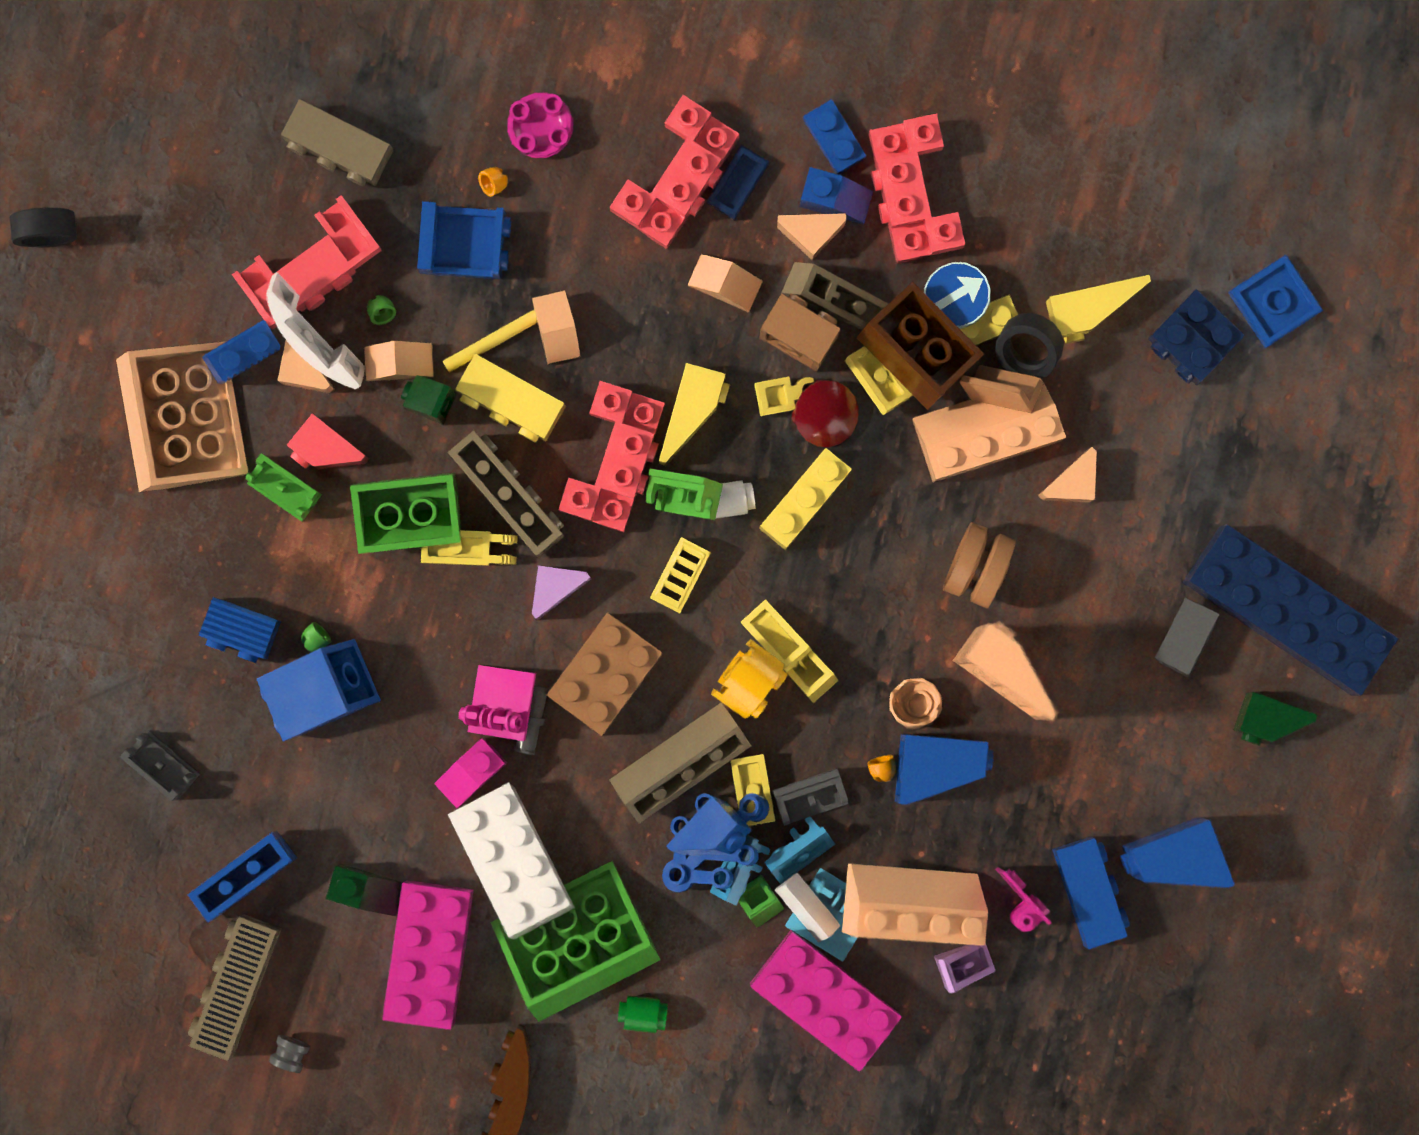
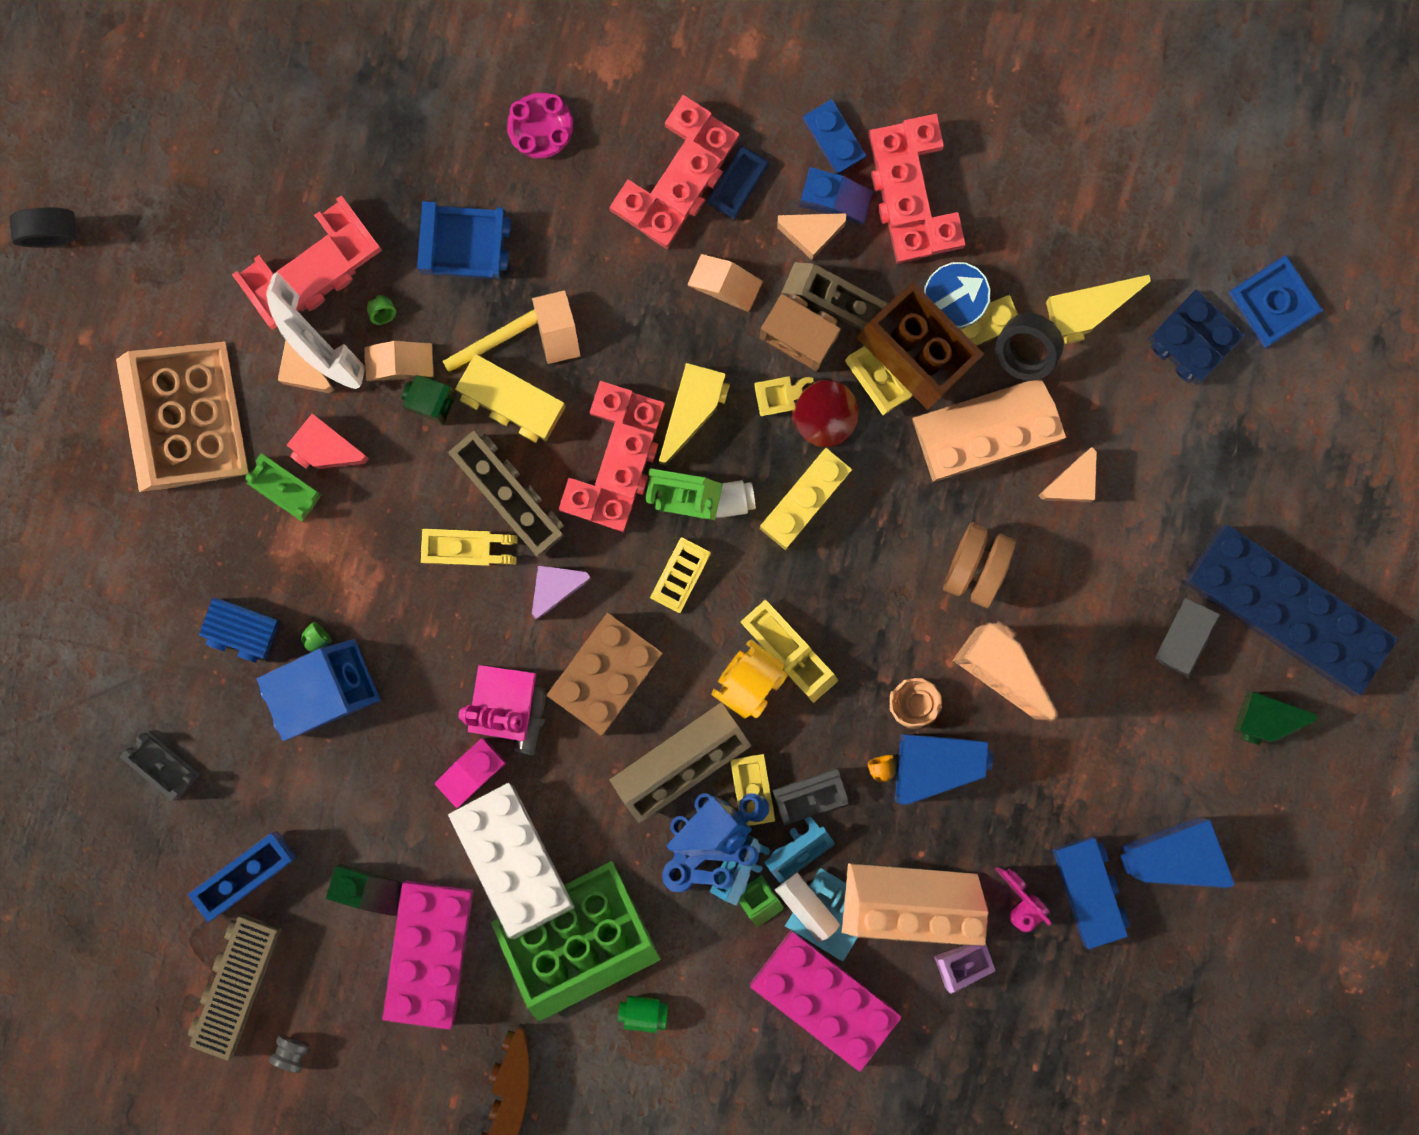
blue brick [202,320,280,384] -> none
dark tan brick [281,99,393,187] -> none
bright green slope [350,472,461,554] -> none
light orange hinge [478,167,508,196] -> none
medium nougat panel [960,365,1044,413] -> none

